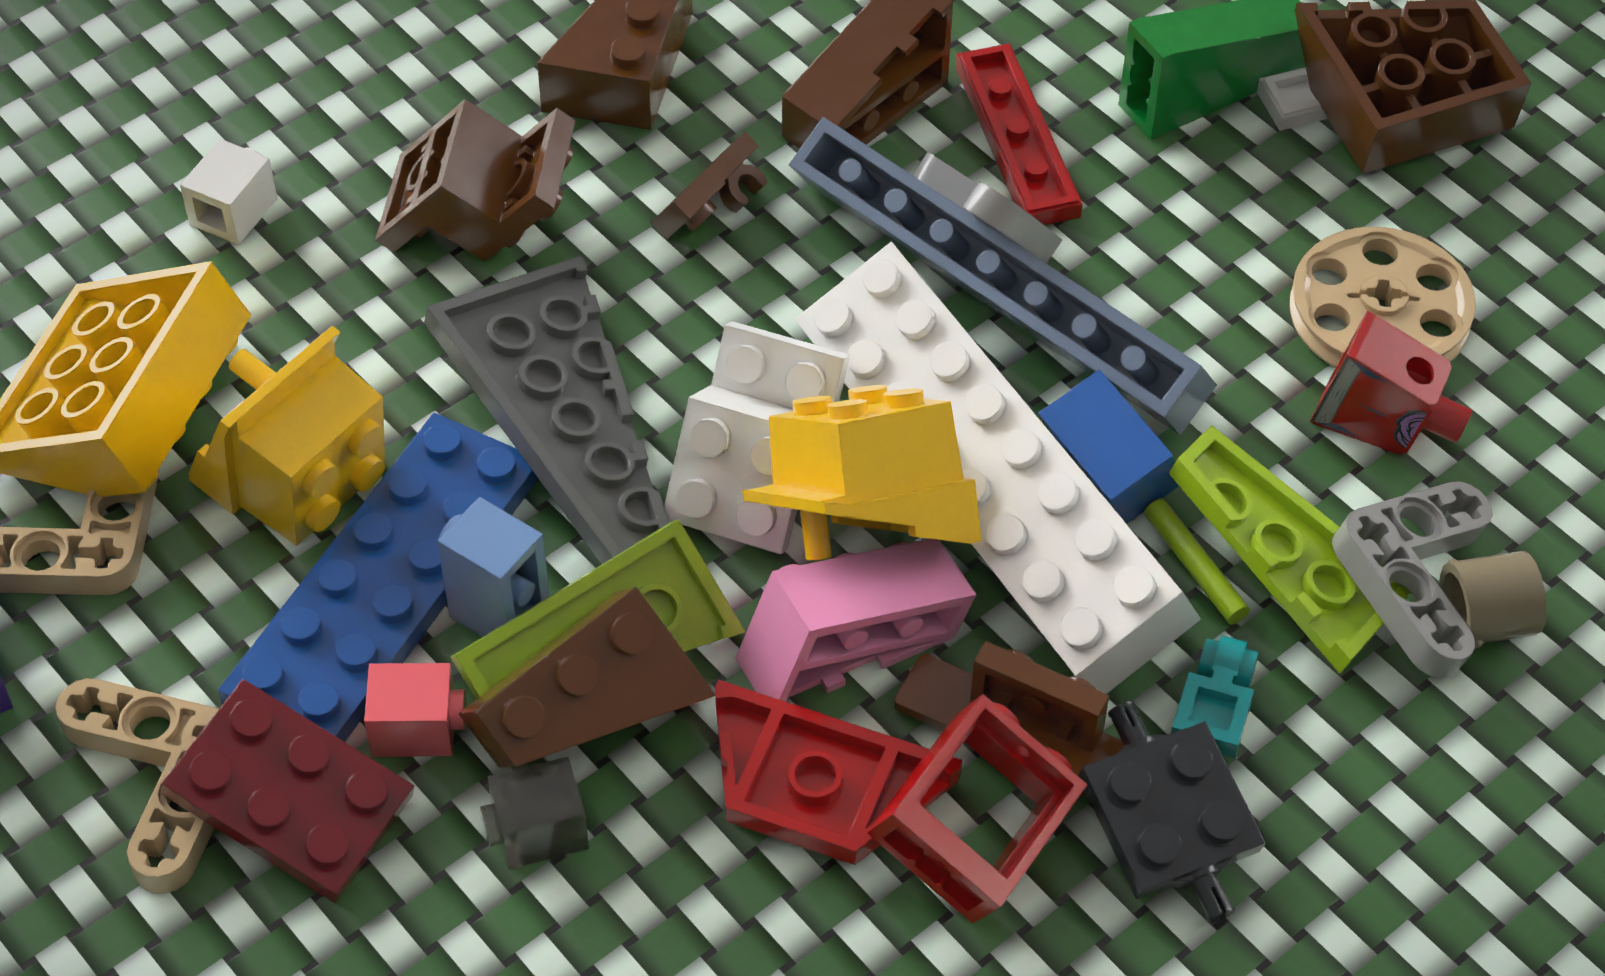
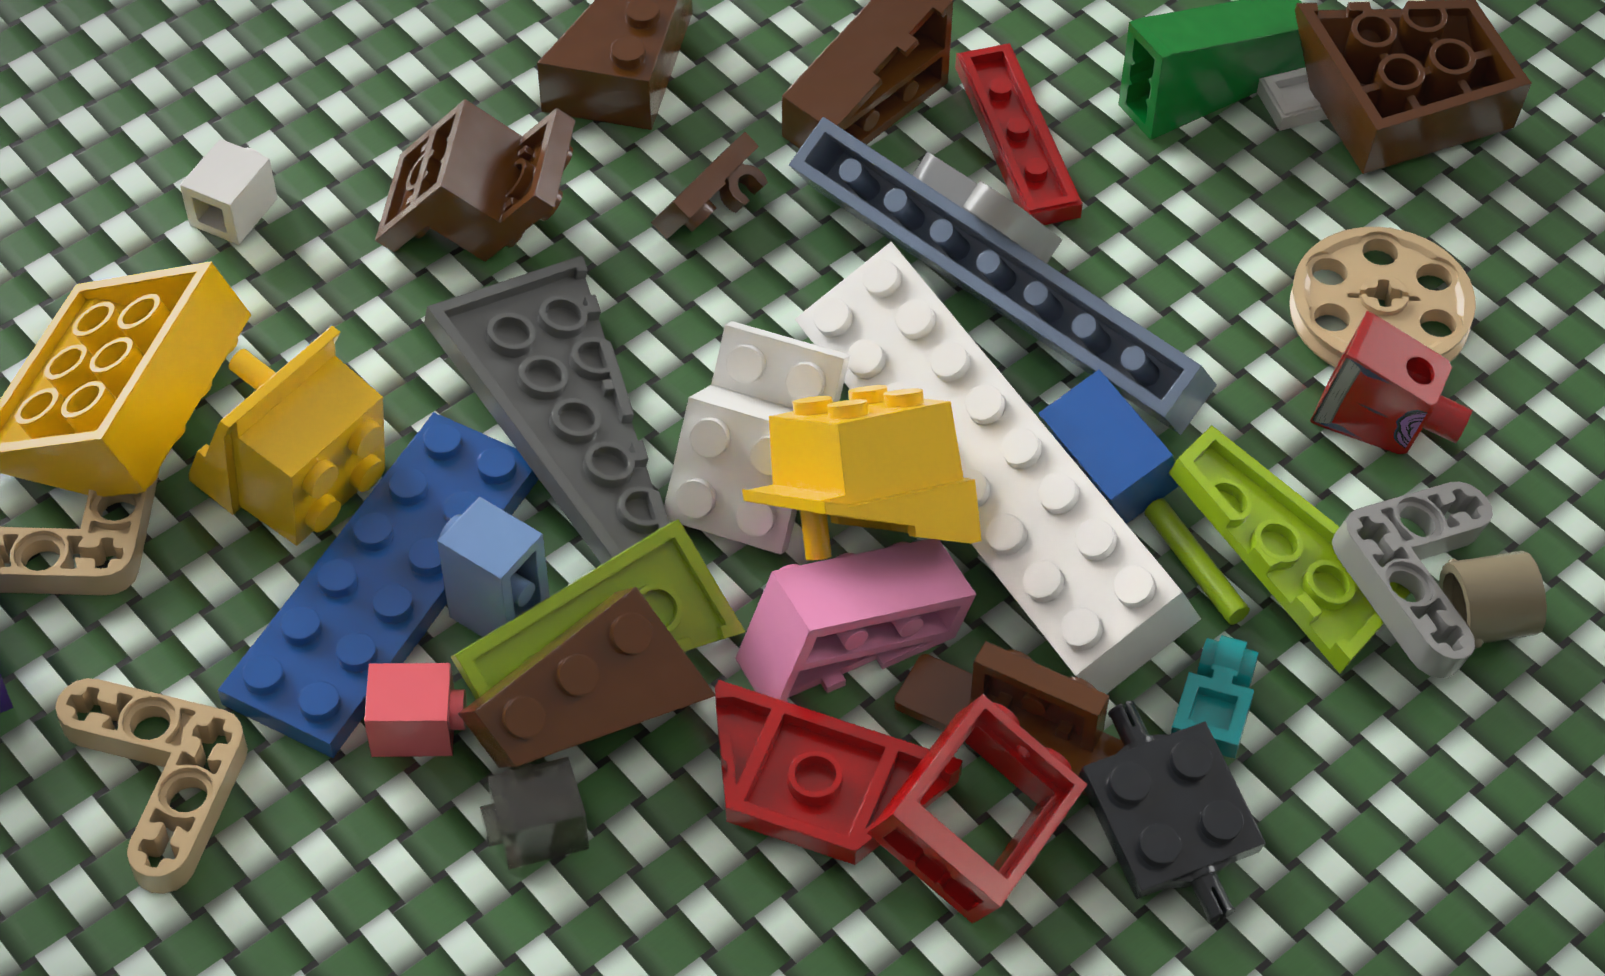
dark red plate [161,679,415,903] -> none

